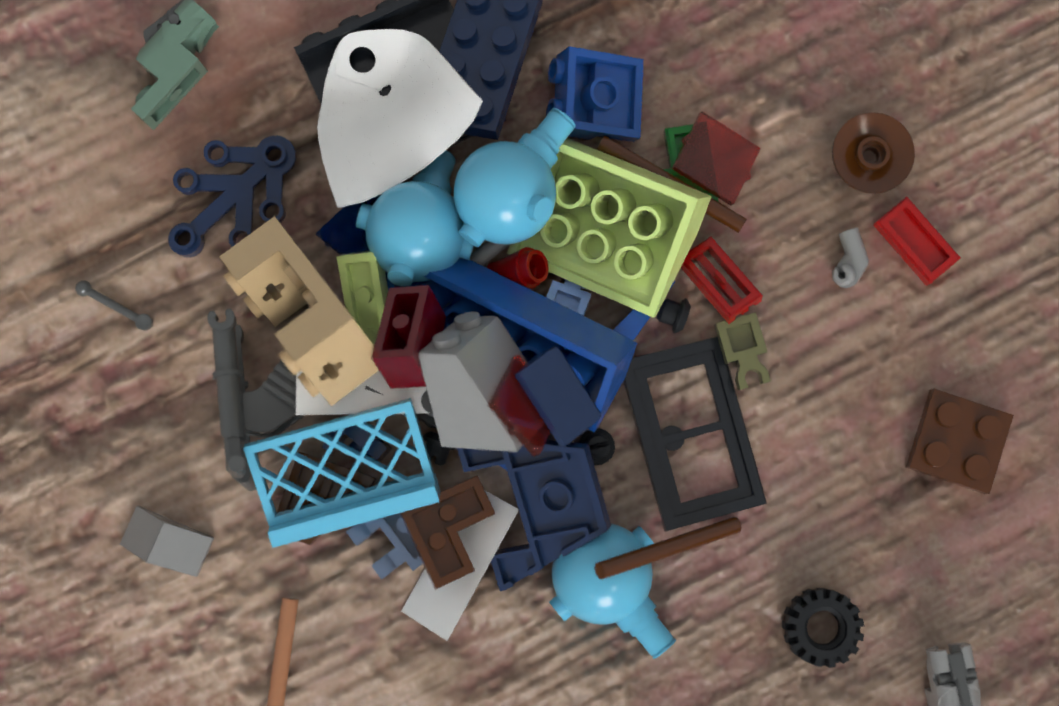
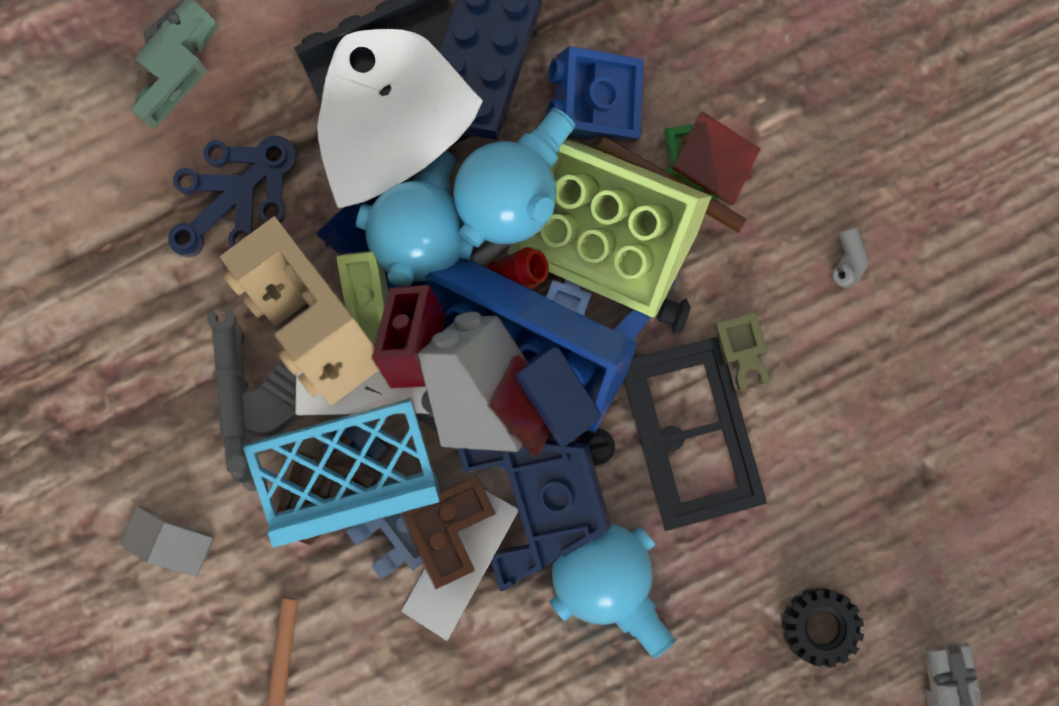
dark grey hinge [75,280,153,331] -> none
black piece [423,431,457,466] -> none
reddish brown bar [595,517,741,580] -> none
red tile [681,236,763,324] -> none
reddish brown dish [832,112,915,194] -> none
red tile [873,196,961,286] -> none
reddish brown plate [905,388,1014,494] -> none

